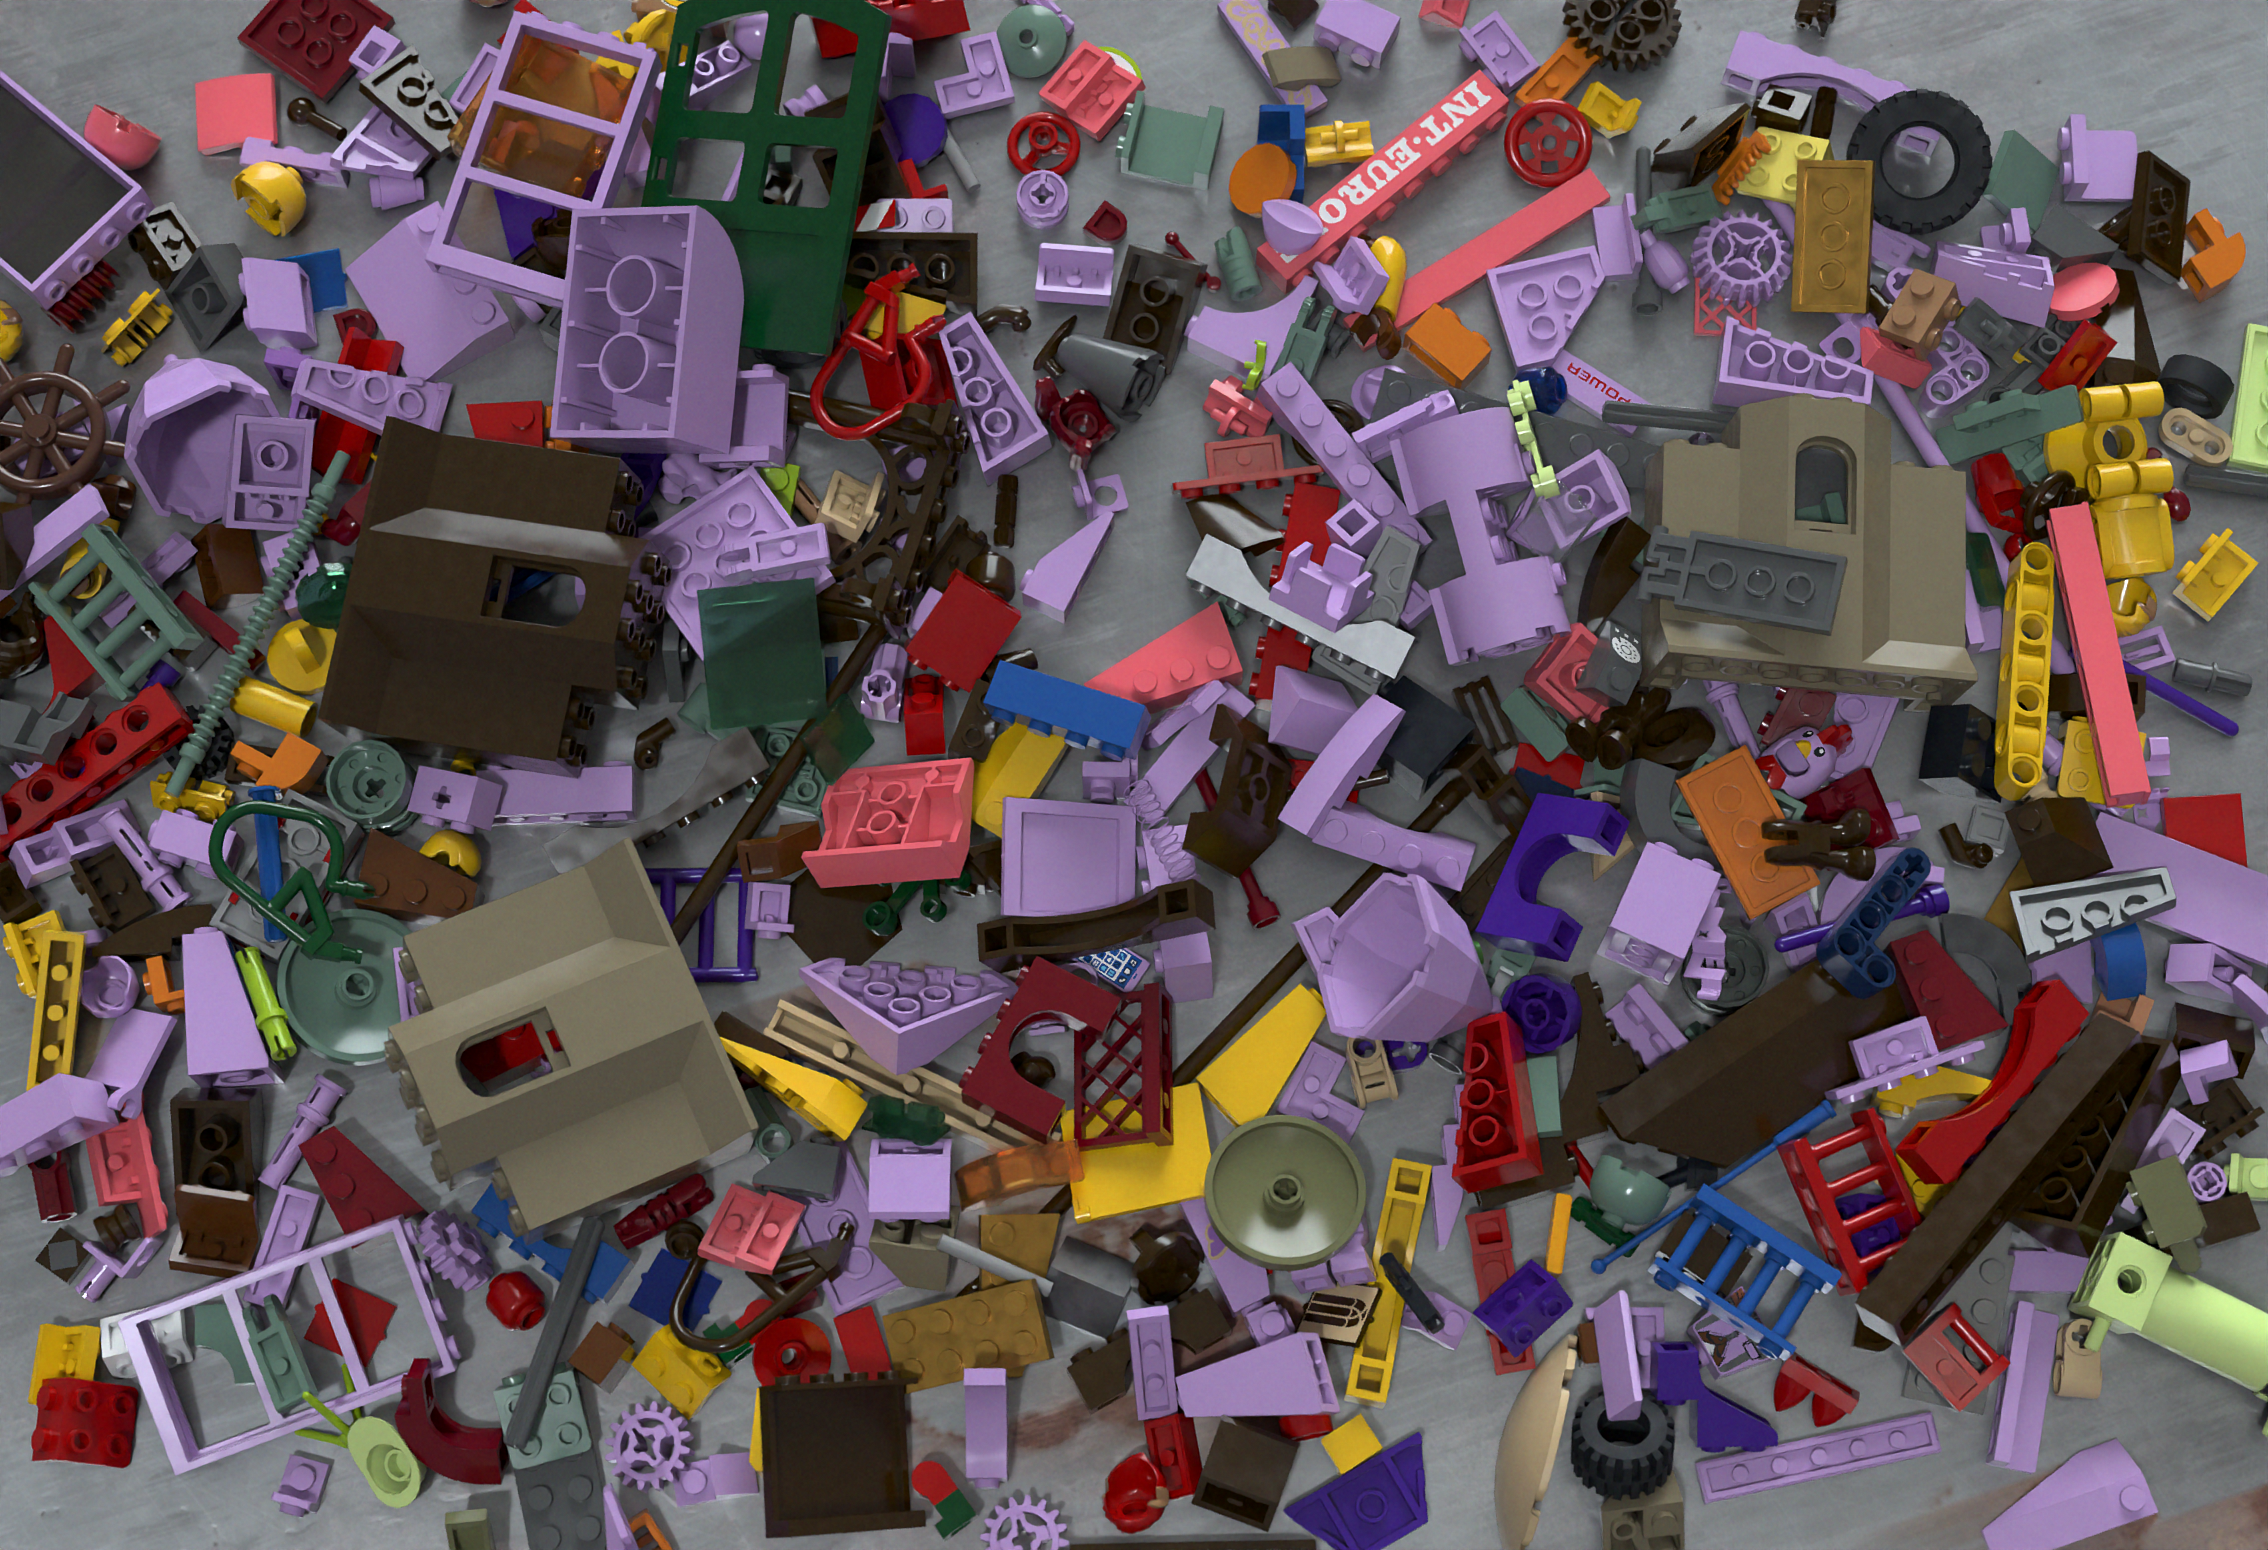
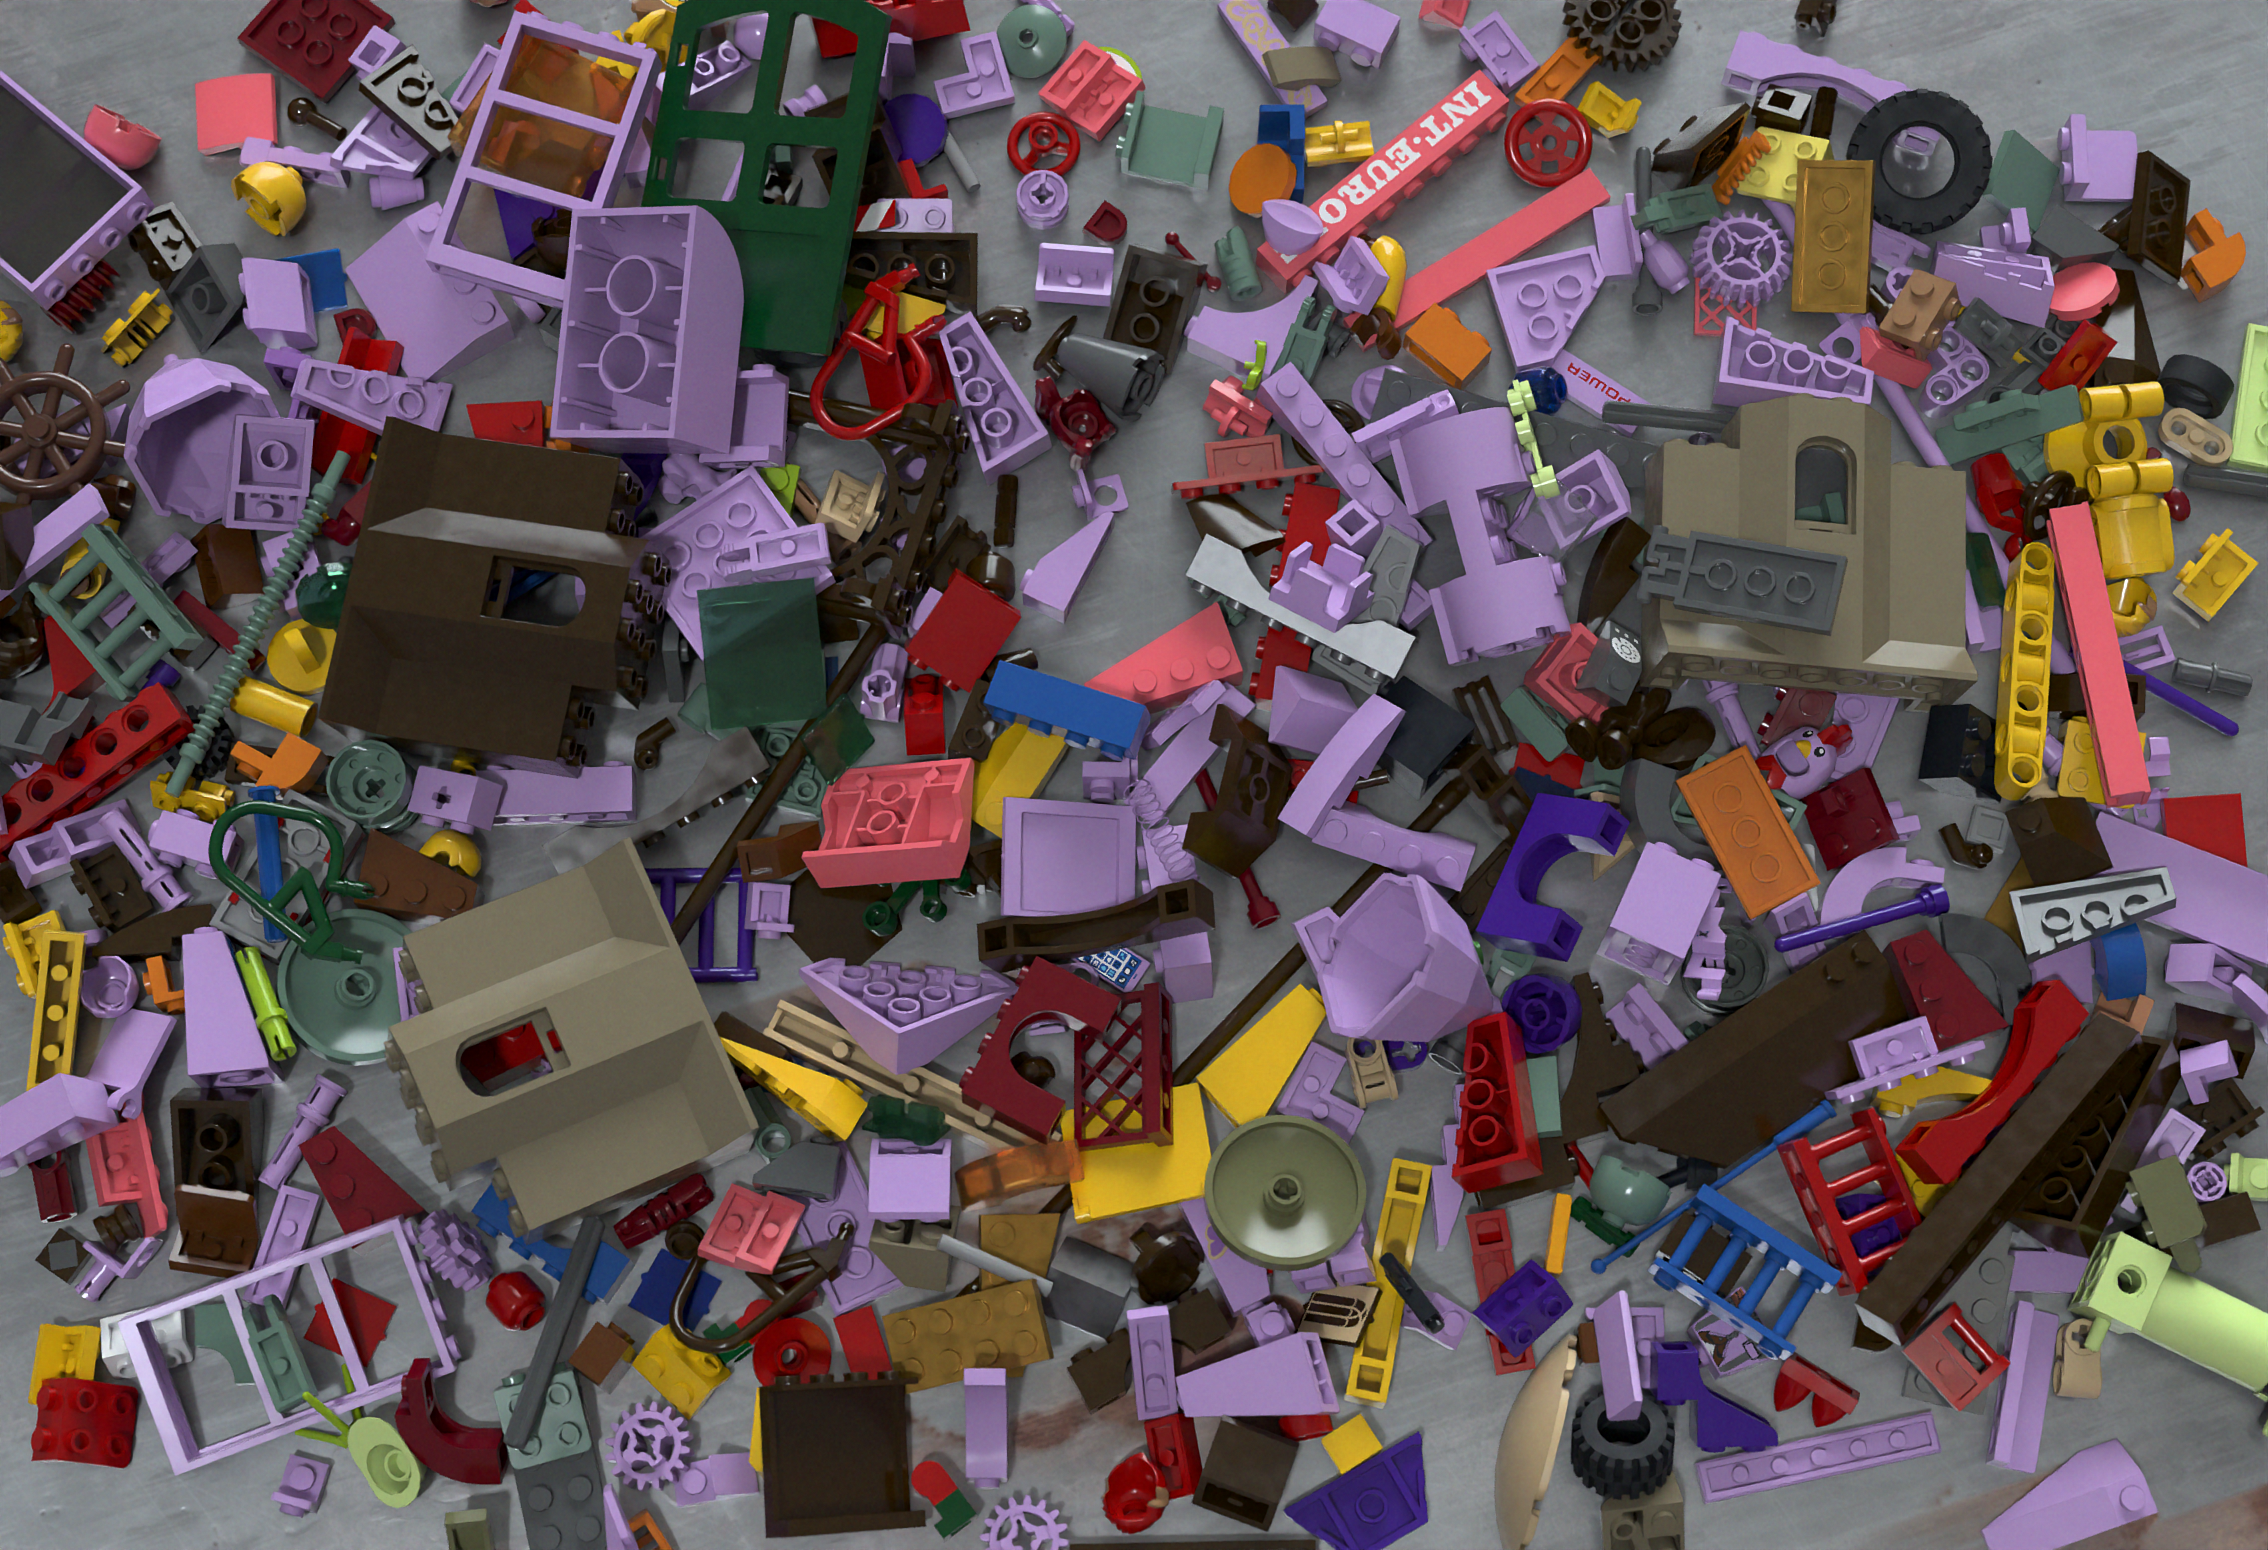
dark brown piece [1761,808,1876,882] -> none
dark blue beam [1816,847,1931,999] -> none

